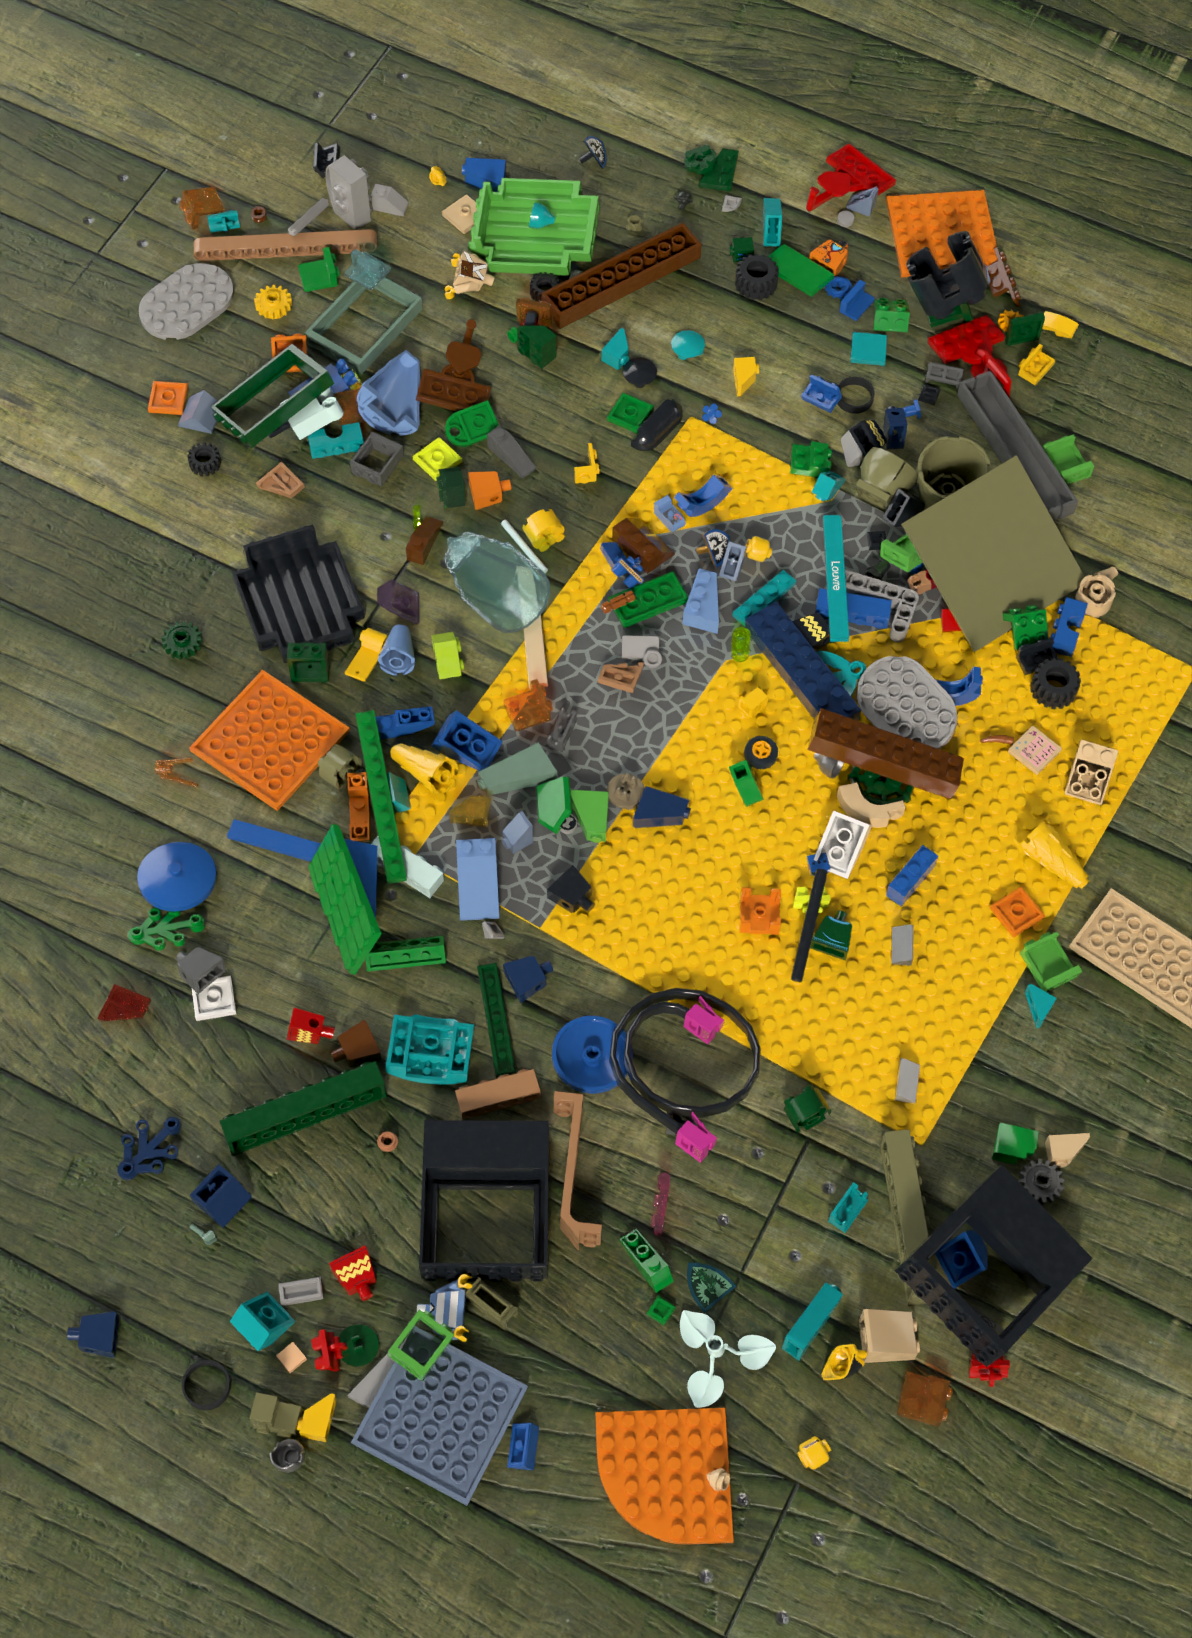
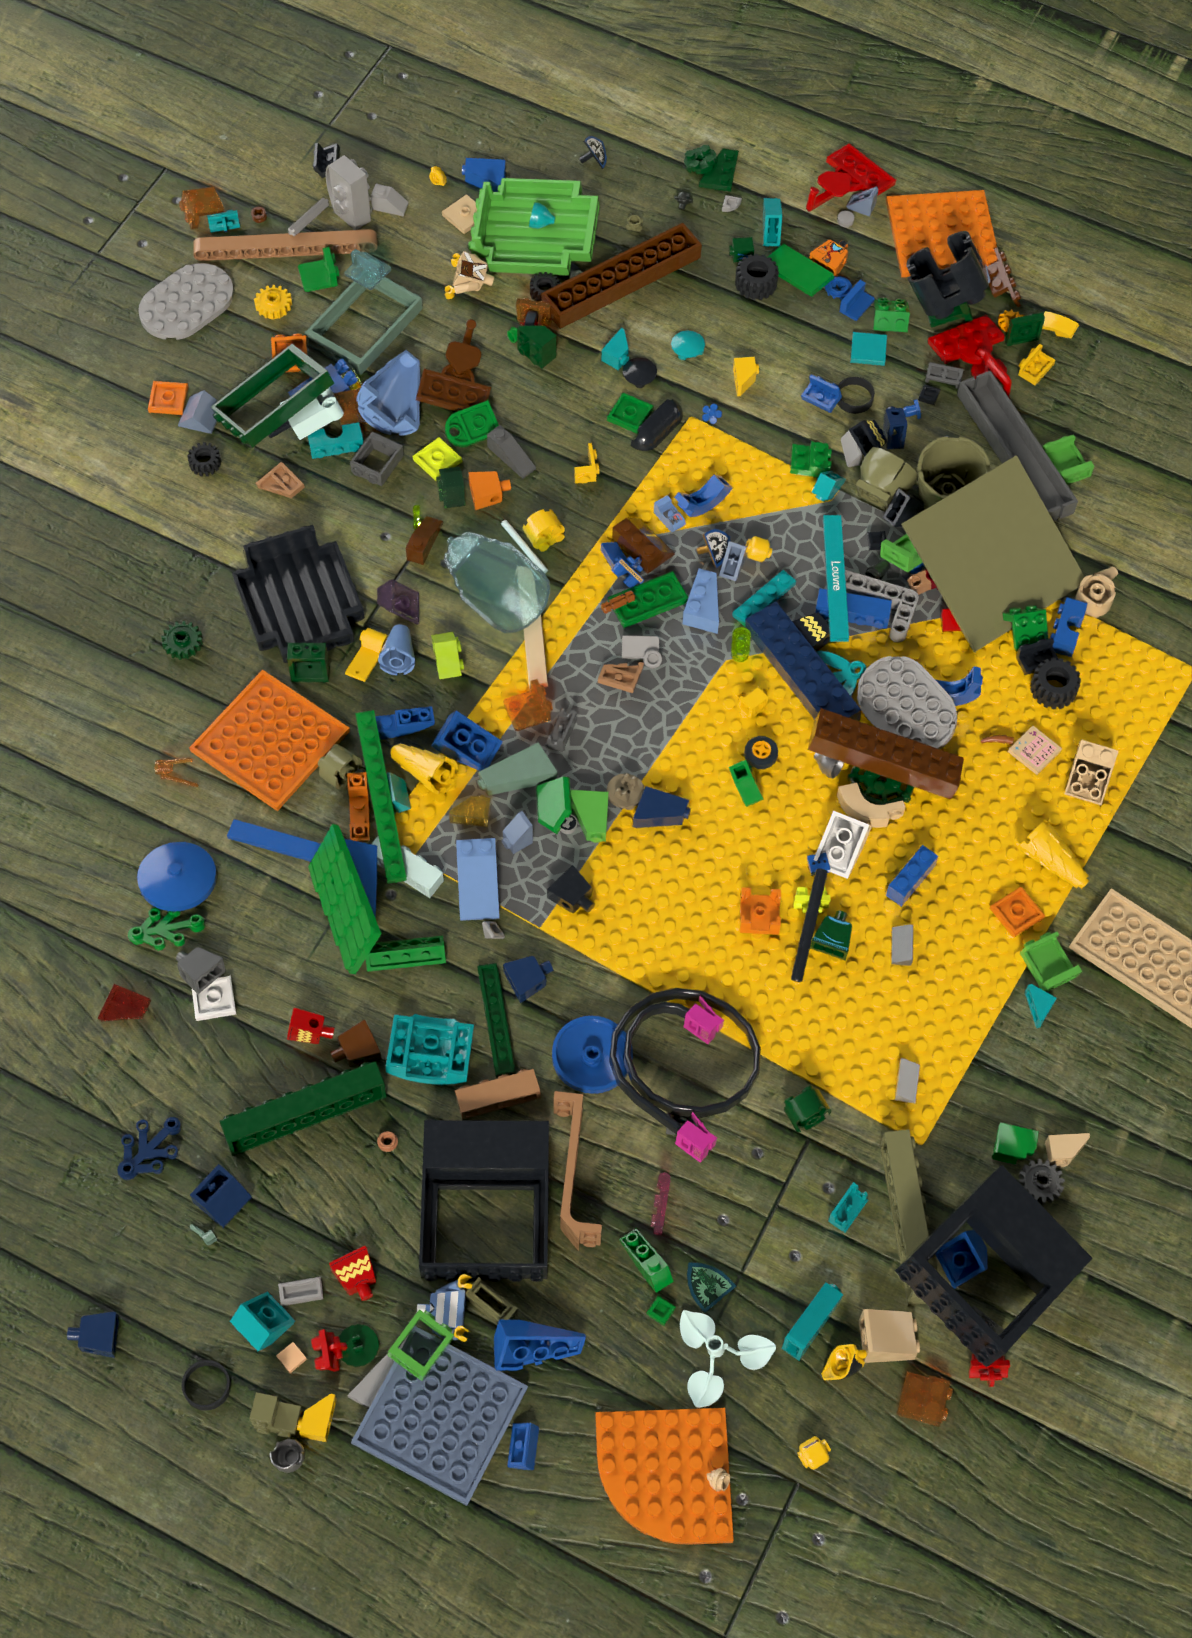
none -> blue wedge [494,1320,586,1371]

